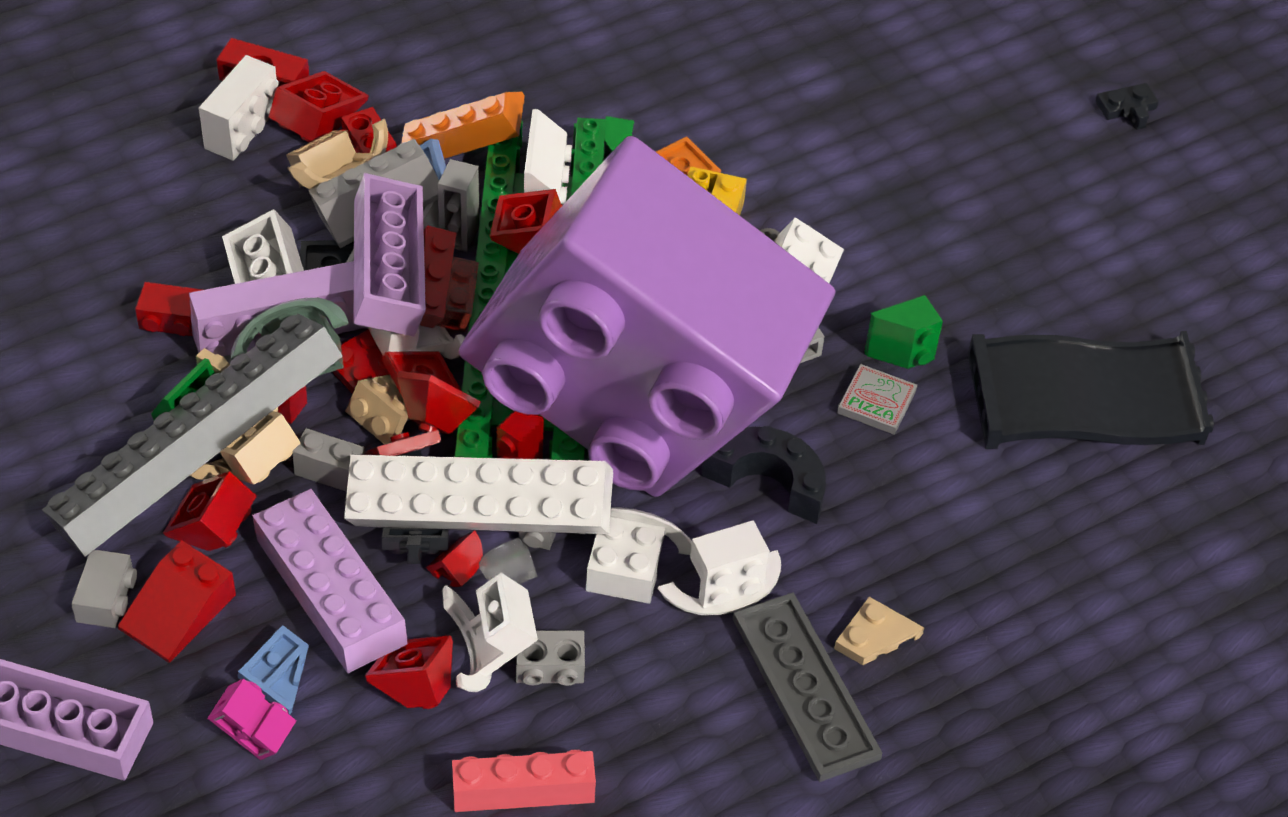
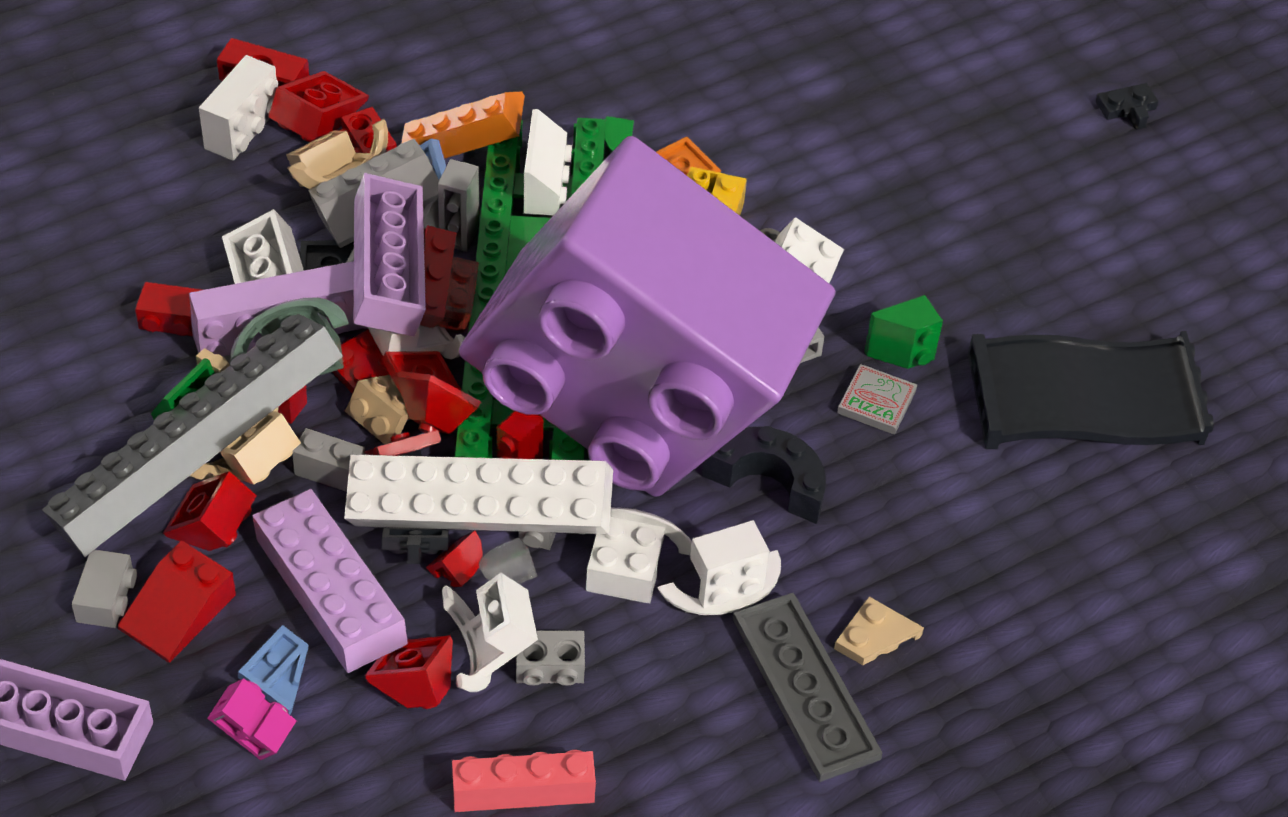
red slope [490,189,562,254] -> none

